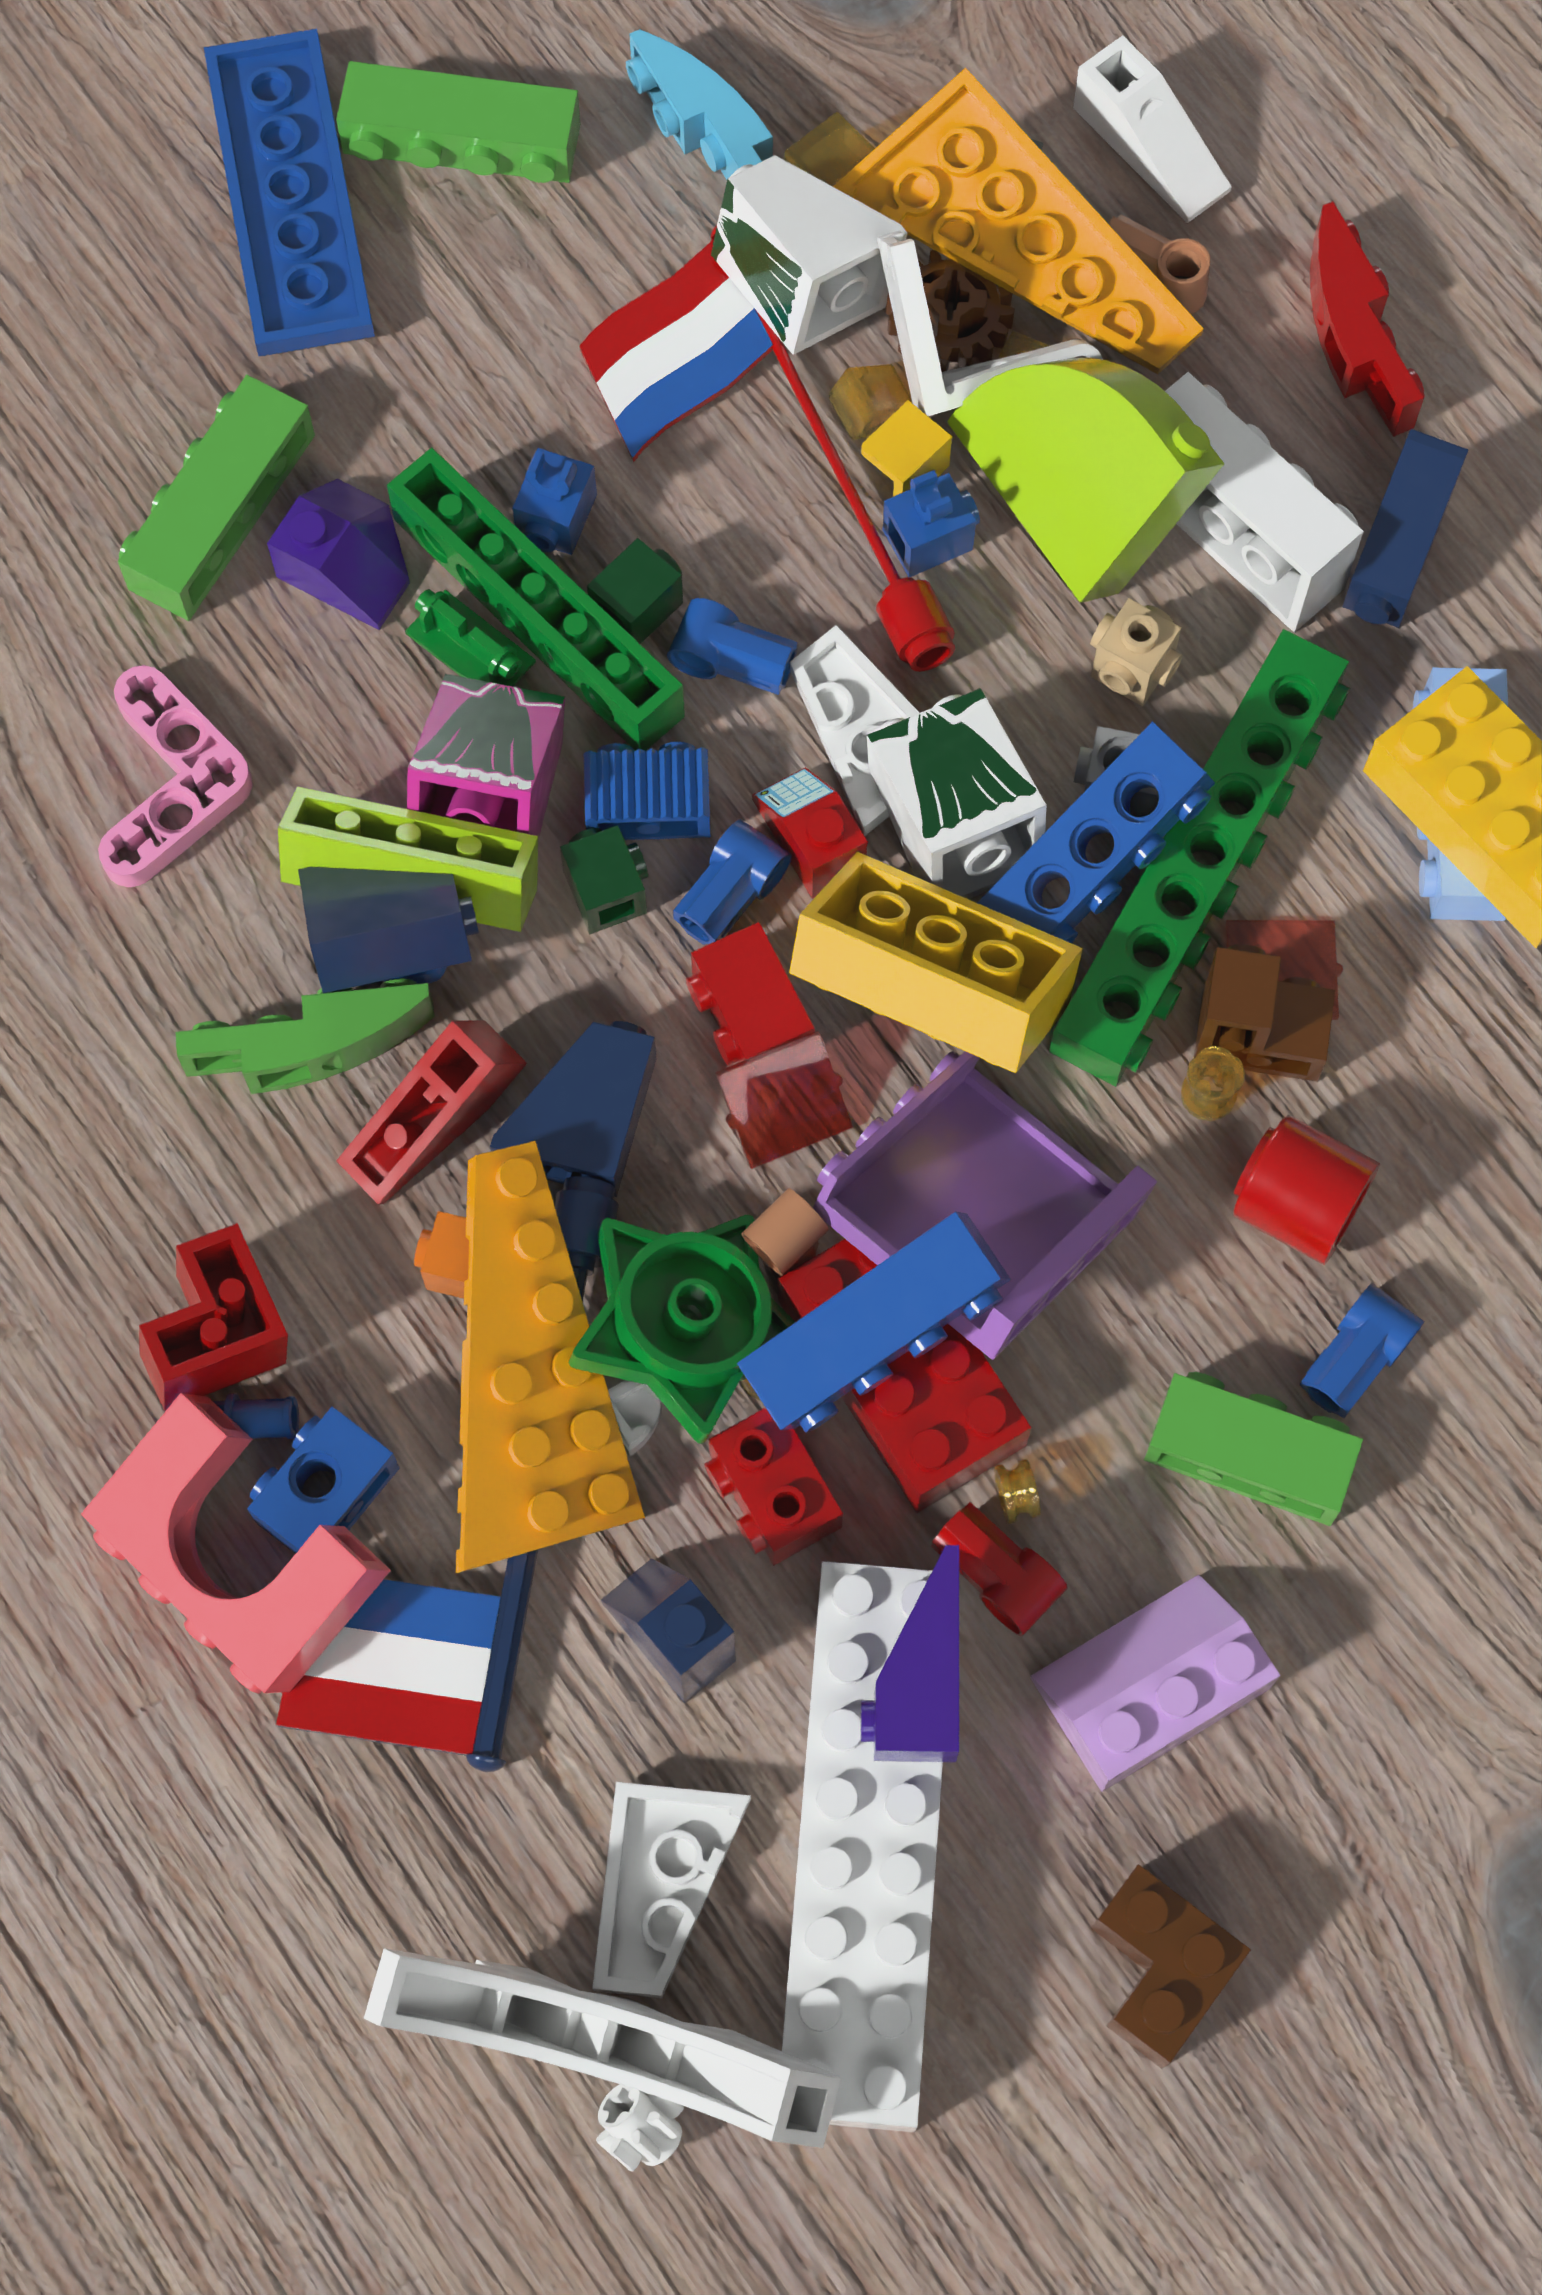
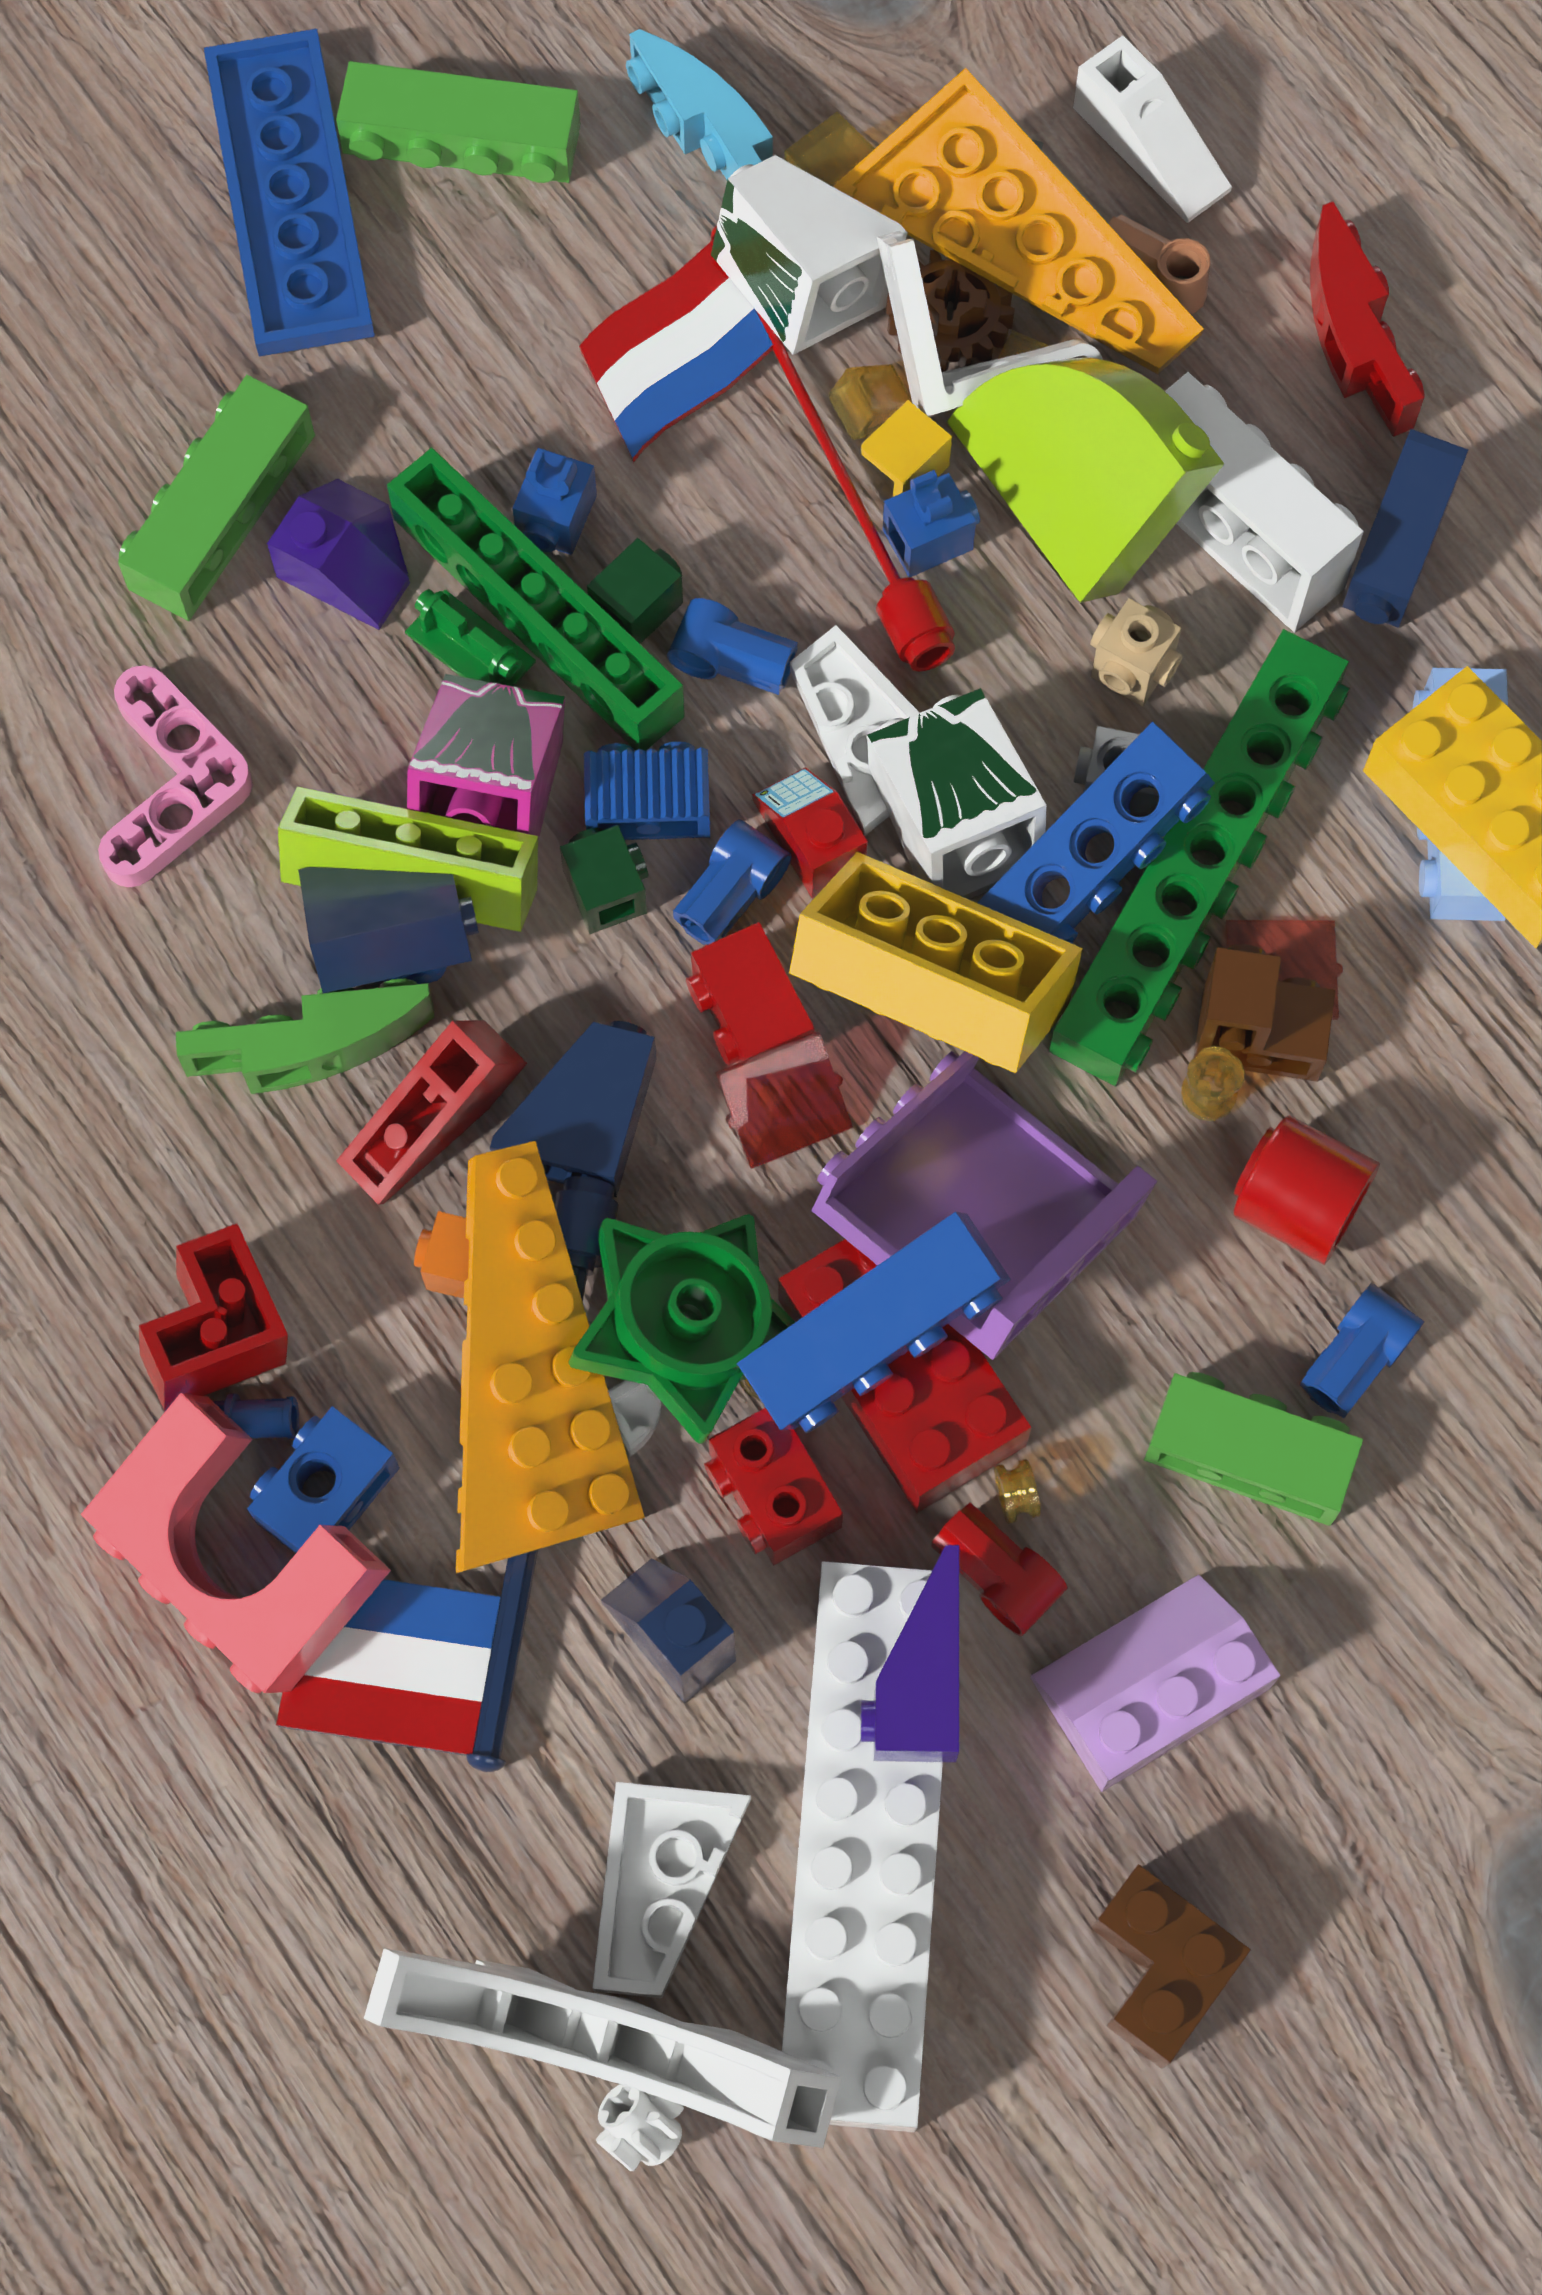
nougat piece [741,1188,829,1279] -> none

